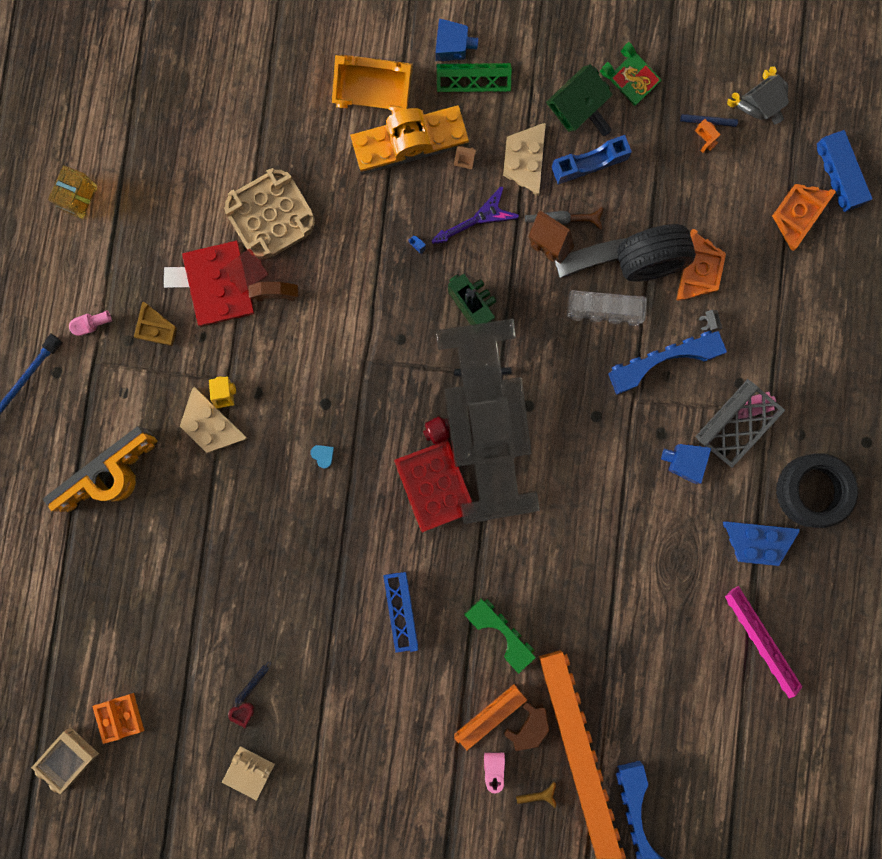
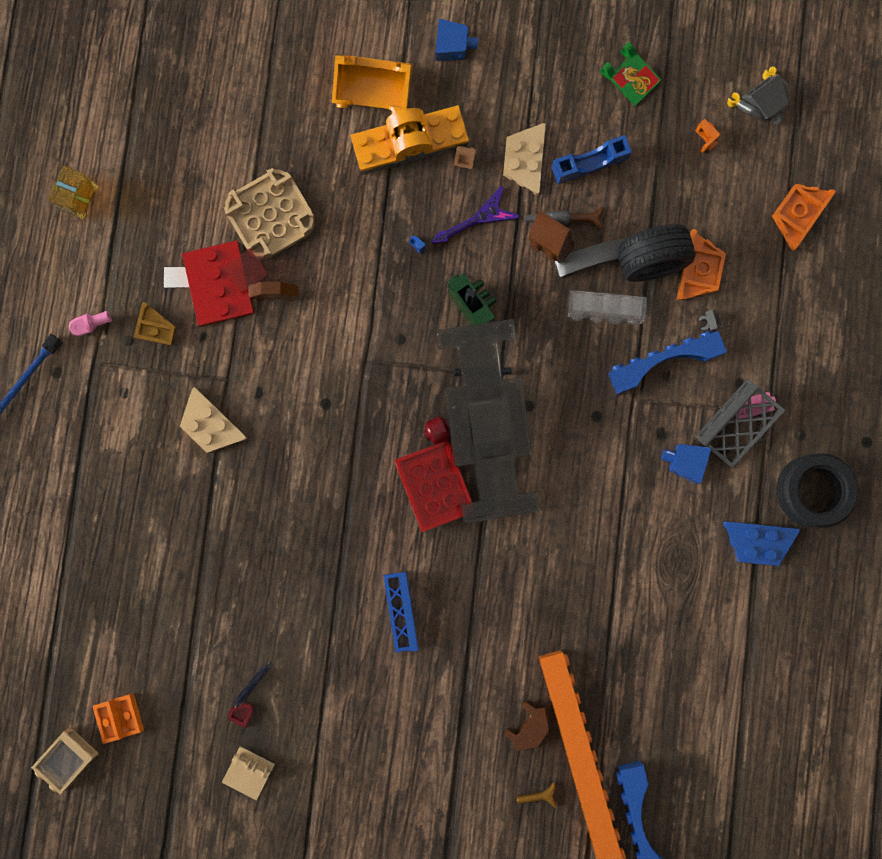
light orange piece [43,426,158,512] -> none
yellow brick [209,376,236,409] -> none
dark azure tile [311,445,334,468] -> none
green fence [437,63,512,92] -> none
orange fence [454,684,527,751] -> none
green arch [464,598,536,674] -> none
bright pink piece [484,753,505,793] -> none
dark green piece [546,64,613,136] -> none
dark blue bar [680,114,738,127] -> none
dark pink plate [725,586,802,698] -> none
blue brick [817,130,872,212] -> none

